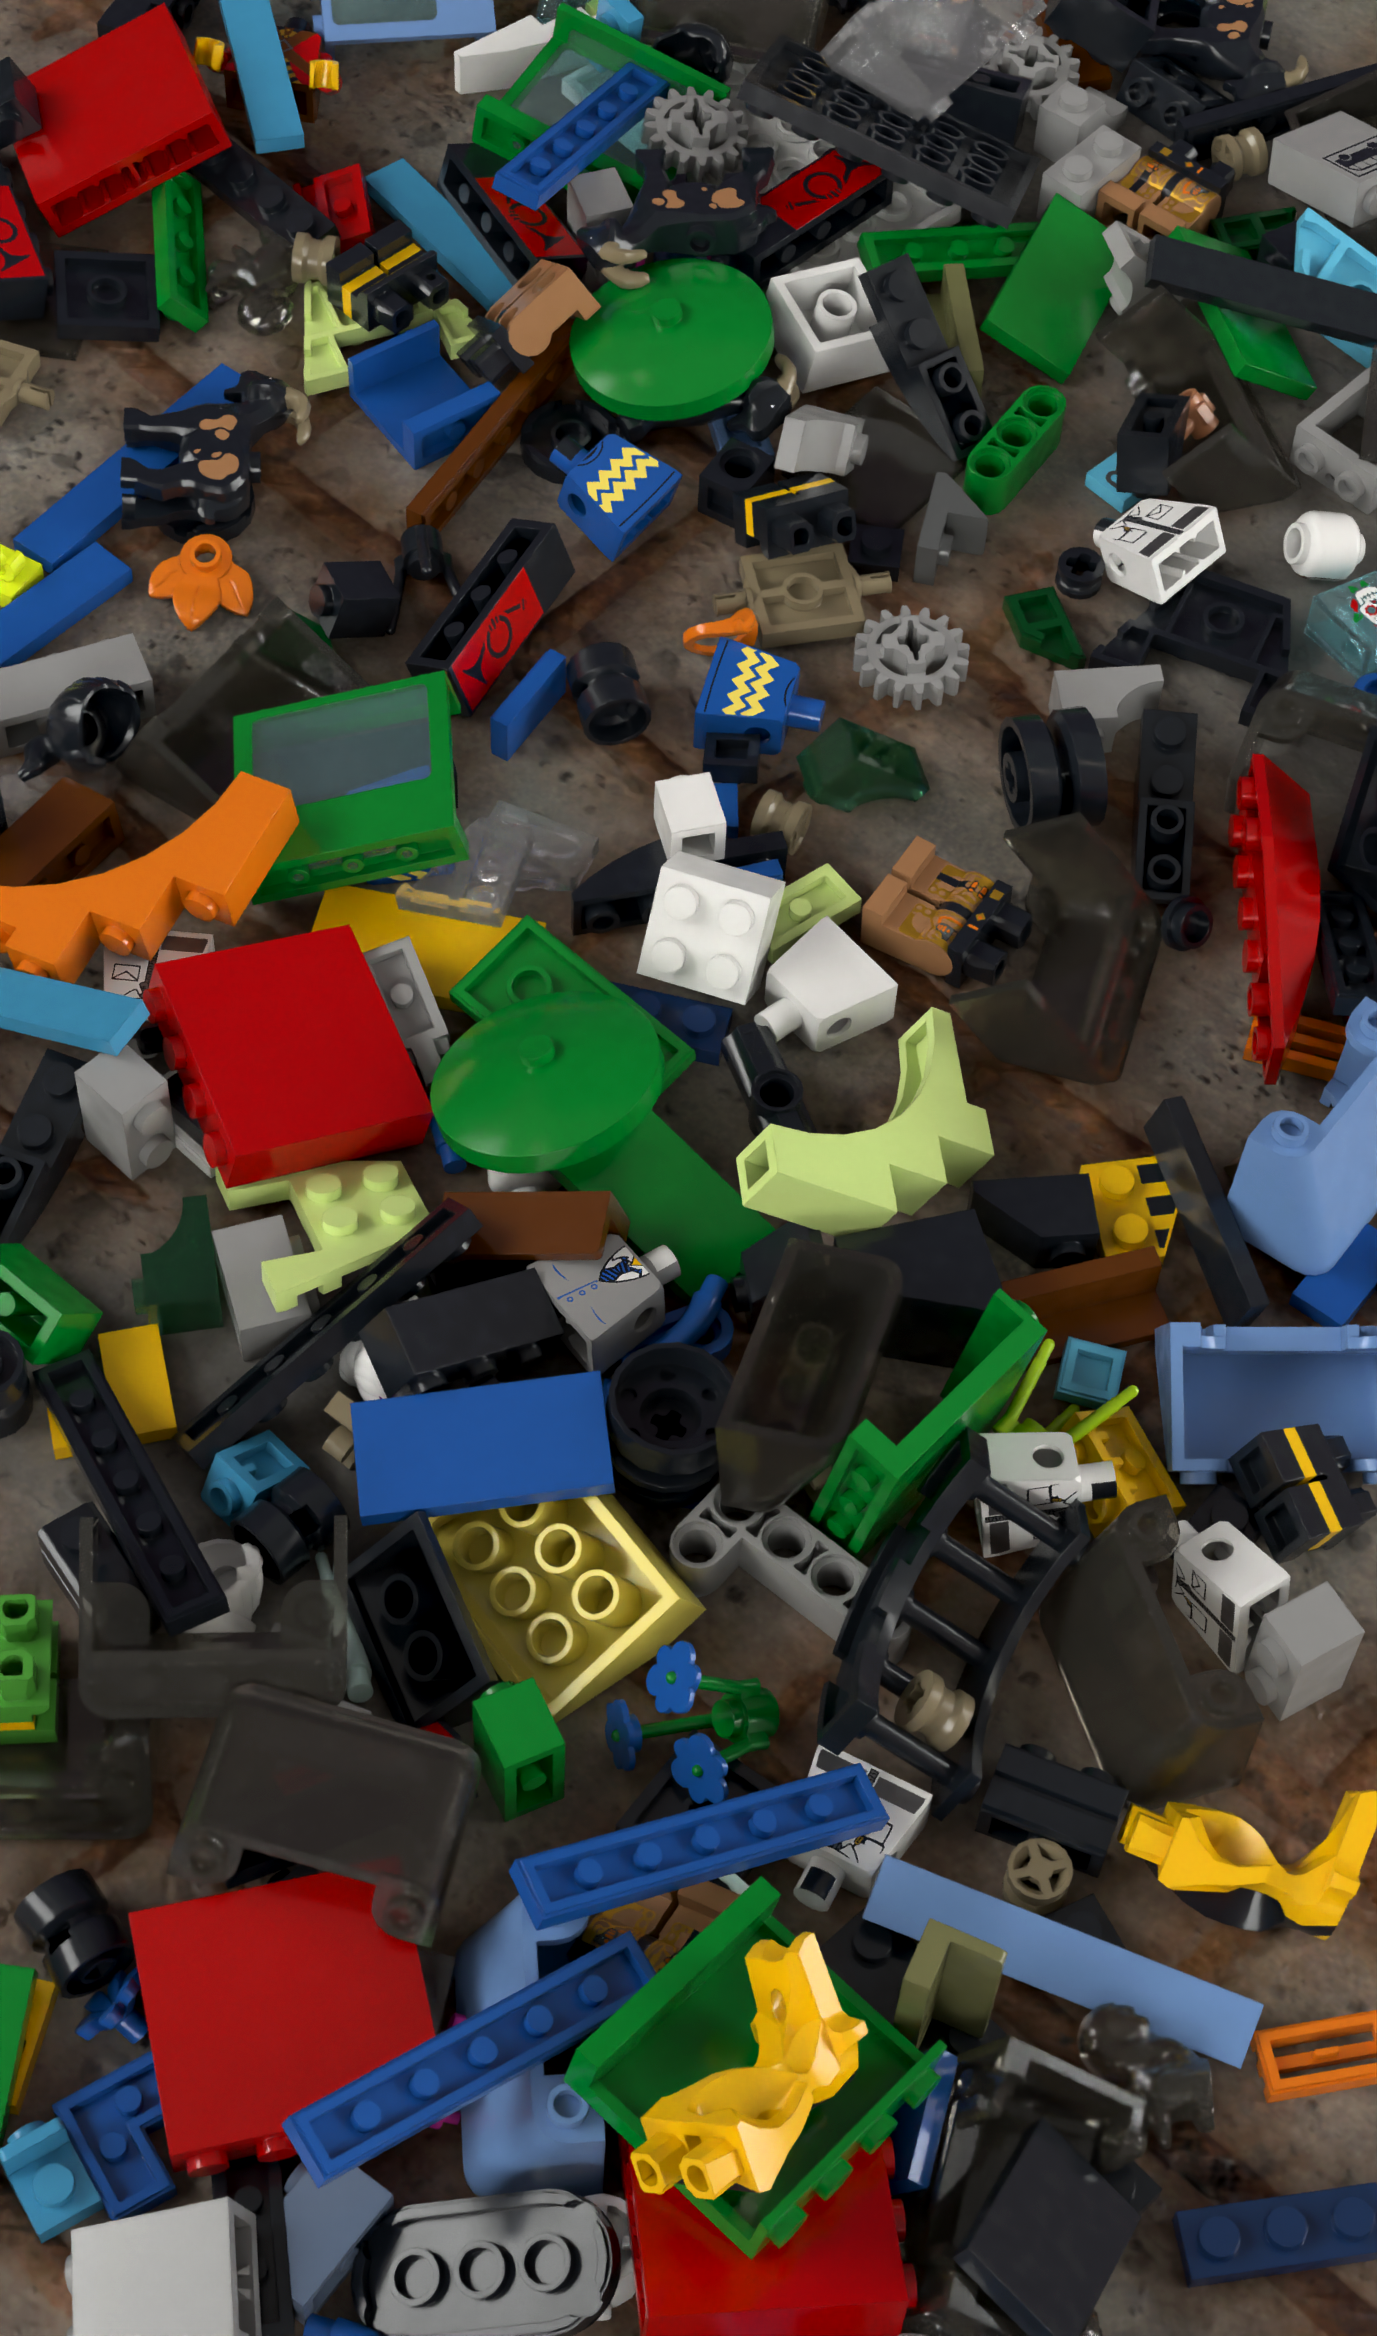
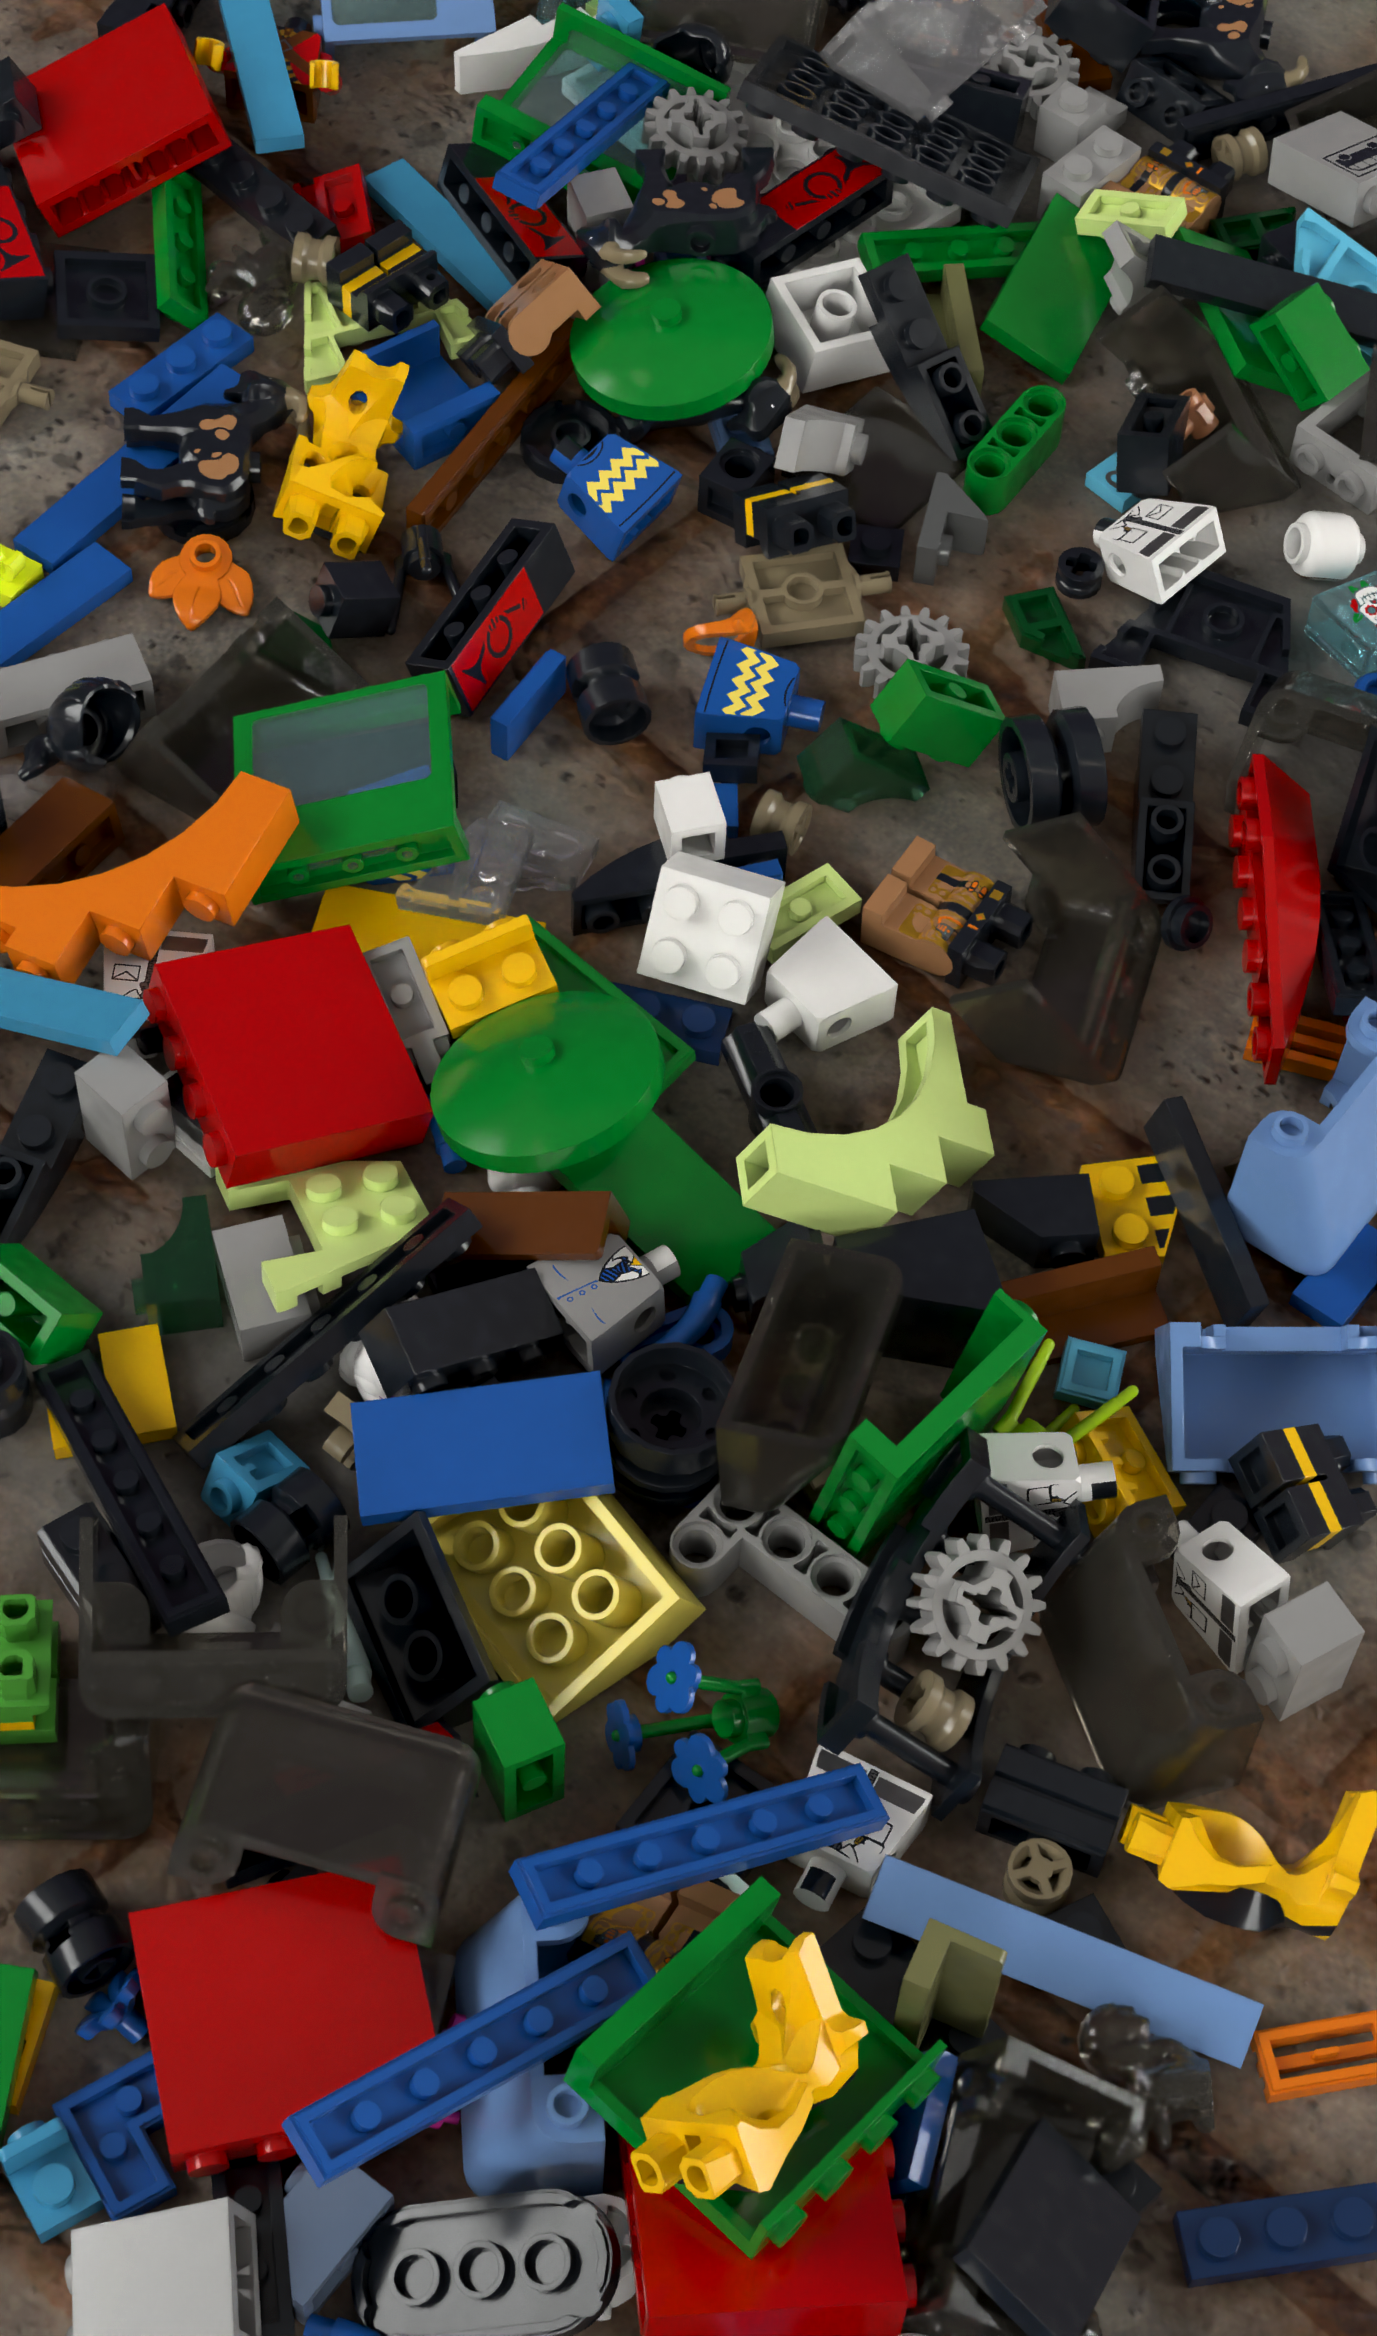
none -> blue plate [108,312,254,416]
none -> yellow hips [272,349,410,560]
none -> yellow bracket [421,914,559,1039]
none -> green brick [870,659,1005,768]
none -> light grey gear [906,1533,1046,1676]
none -> yellowish green plate [1075,189,1187,240]
none -> green brick [1249,282,1370,412]

